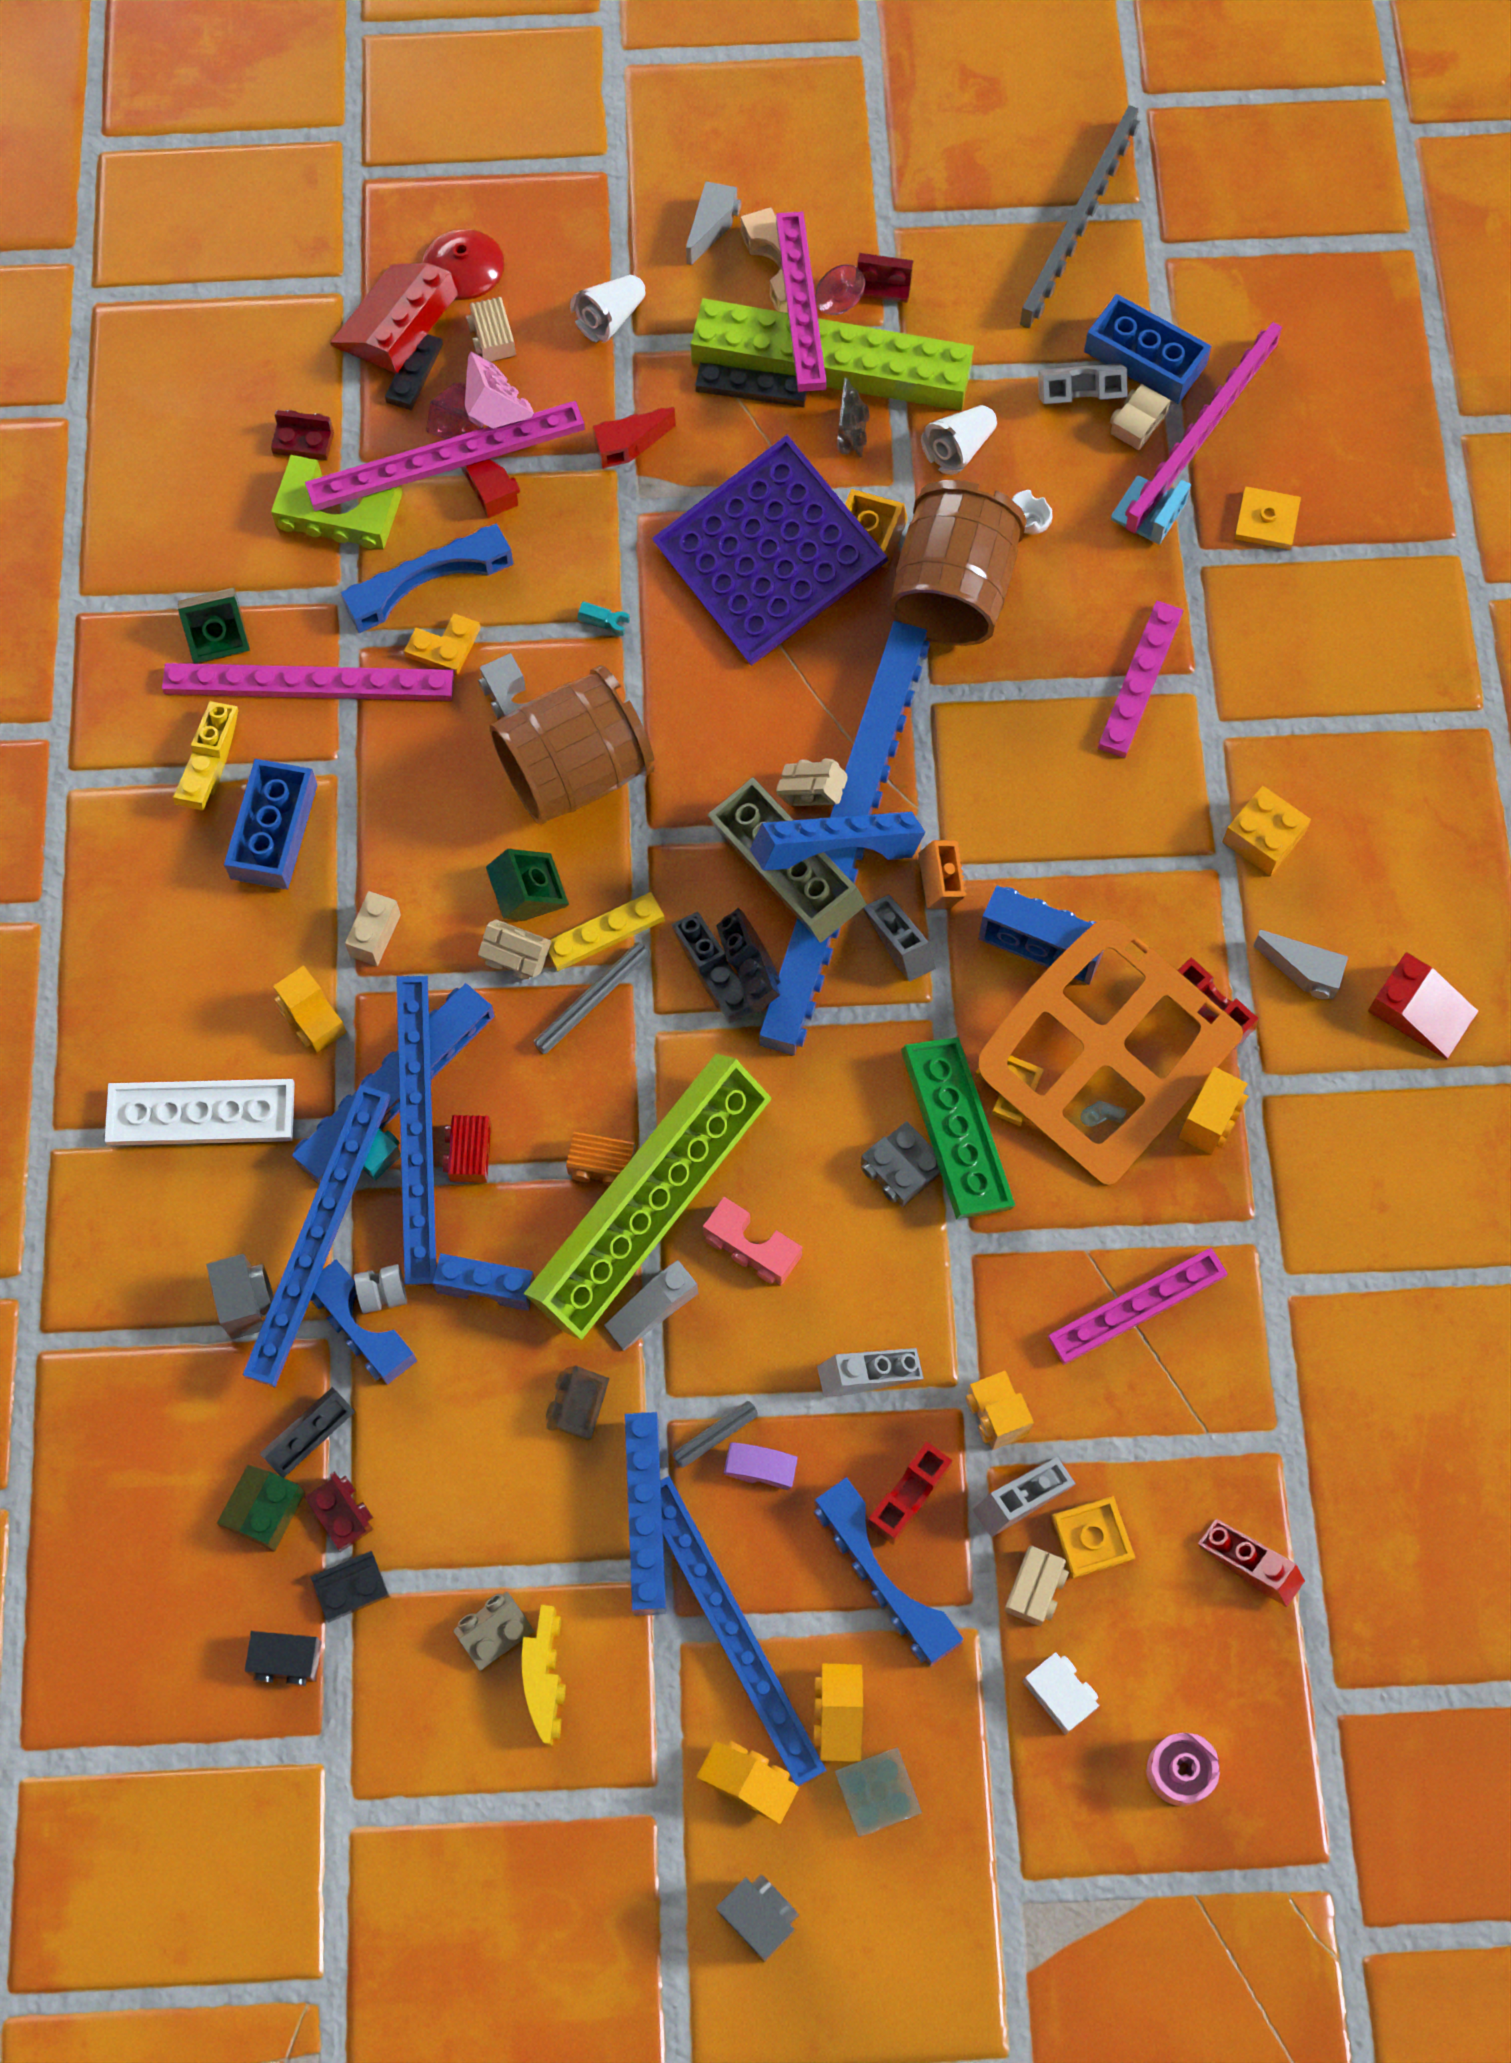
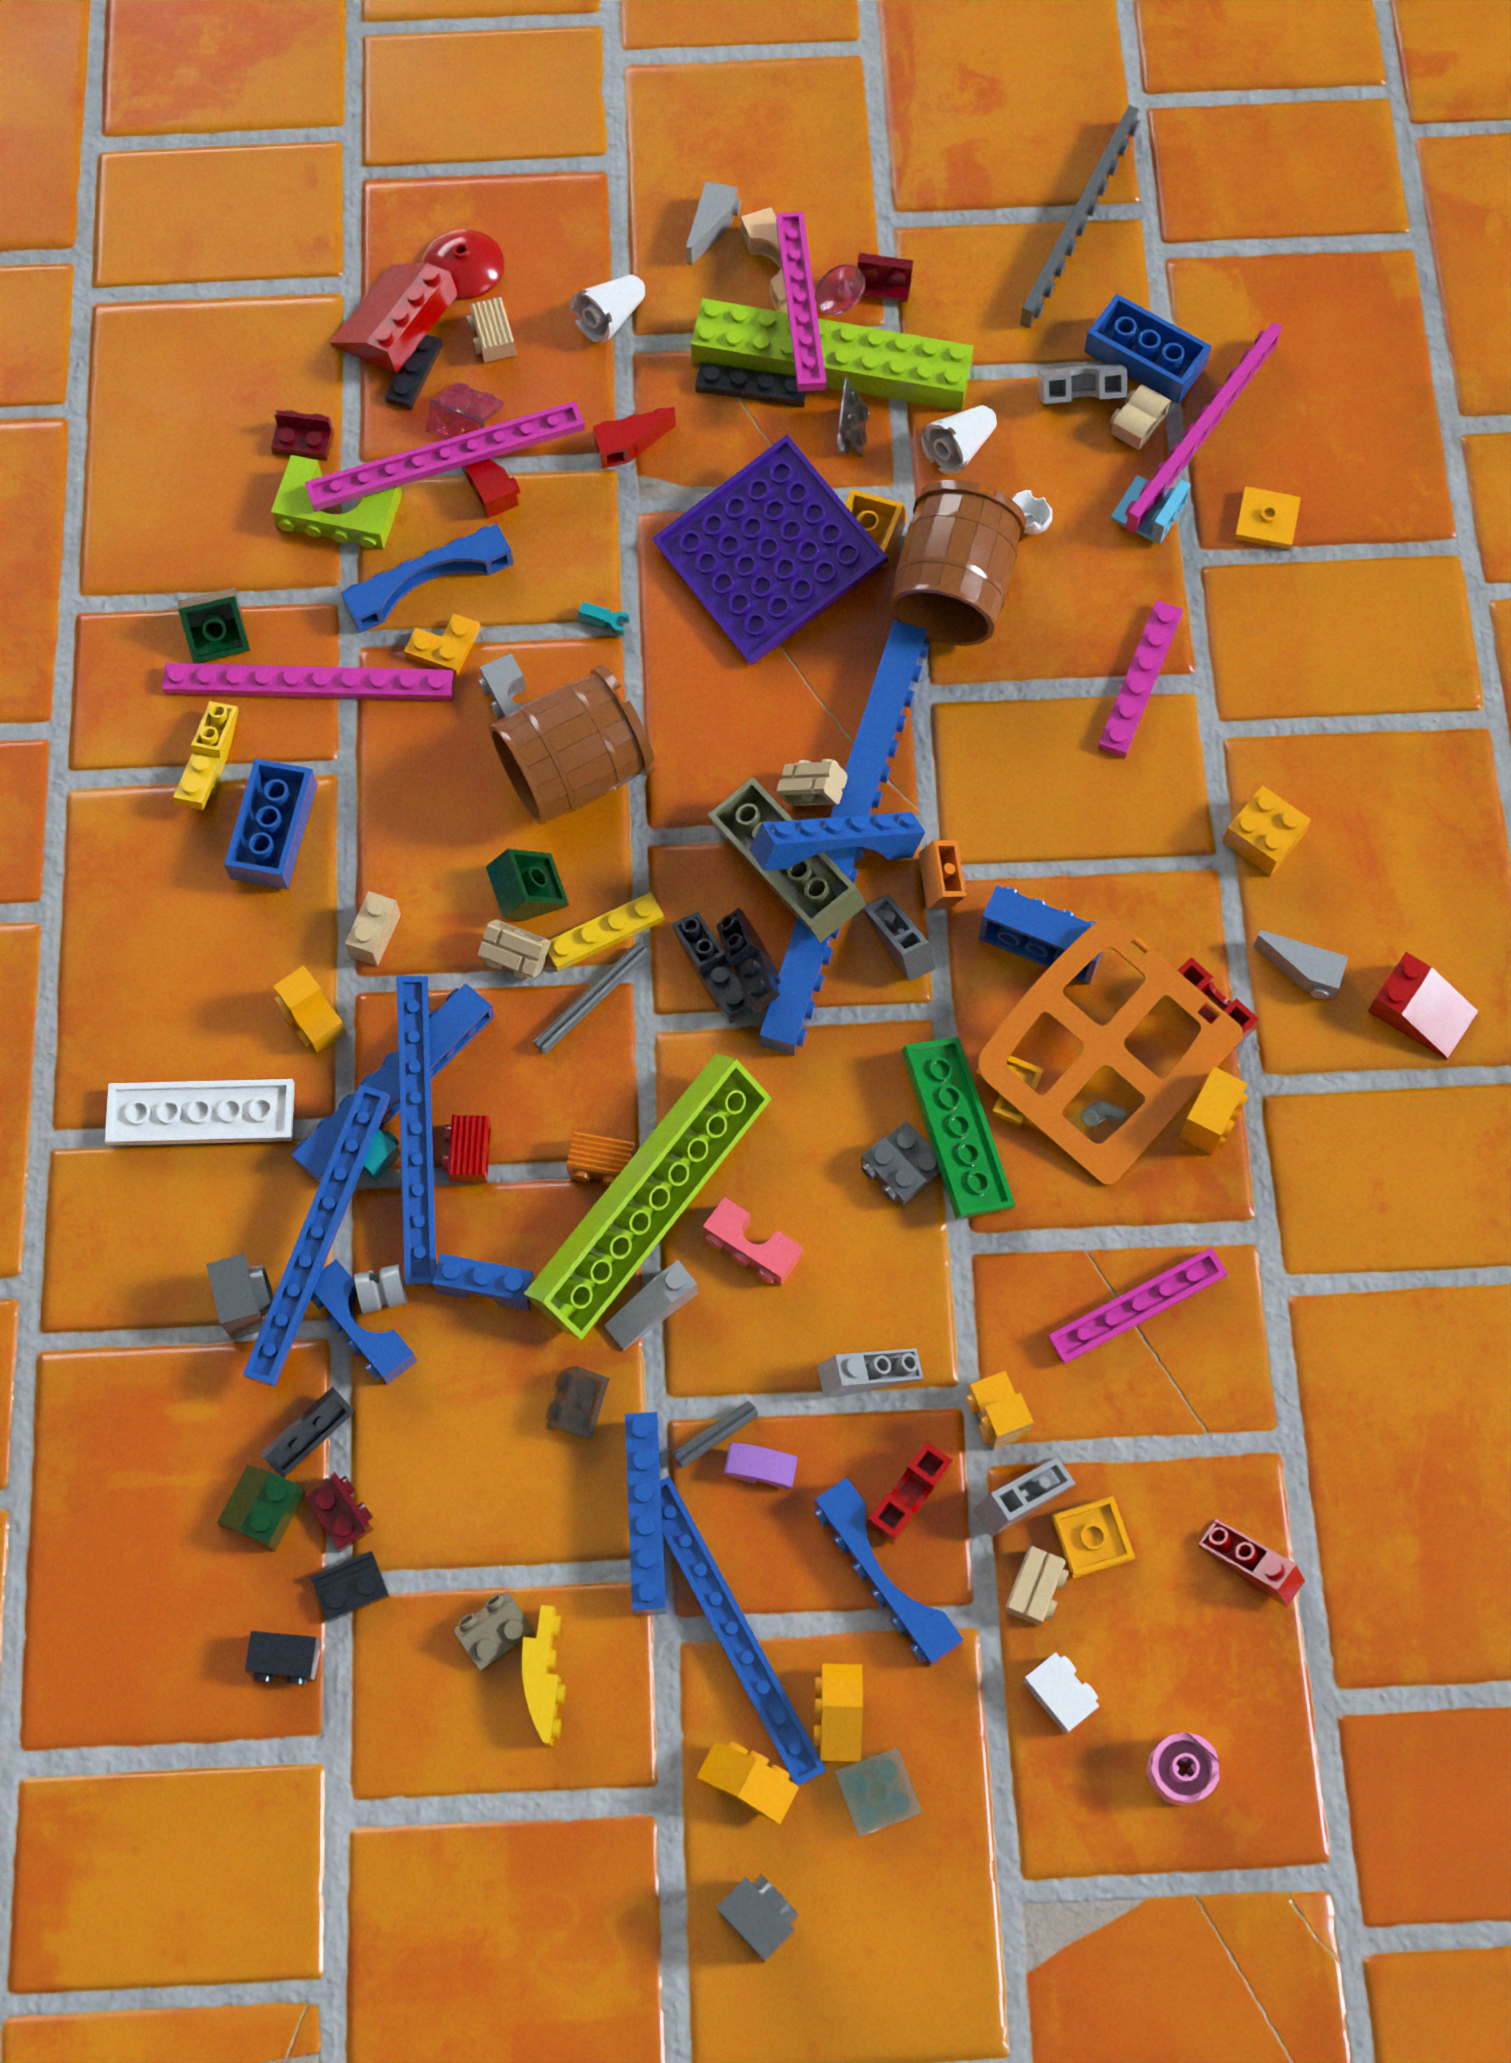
bright pink wedge [465,352,534,429] -> none

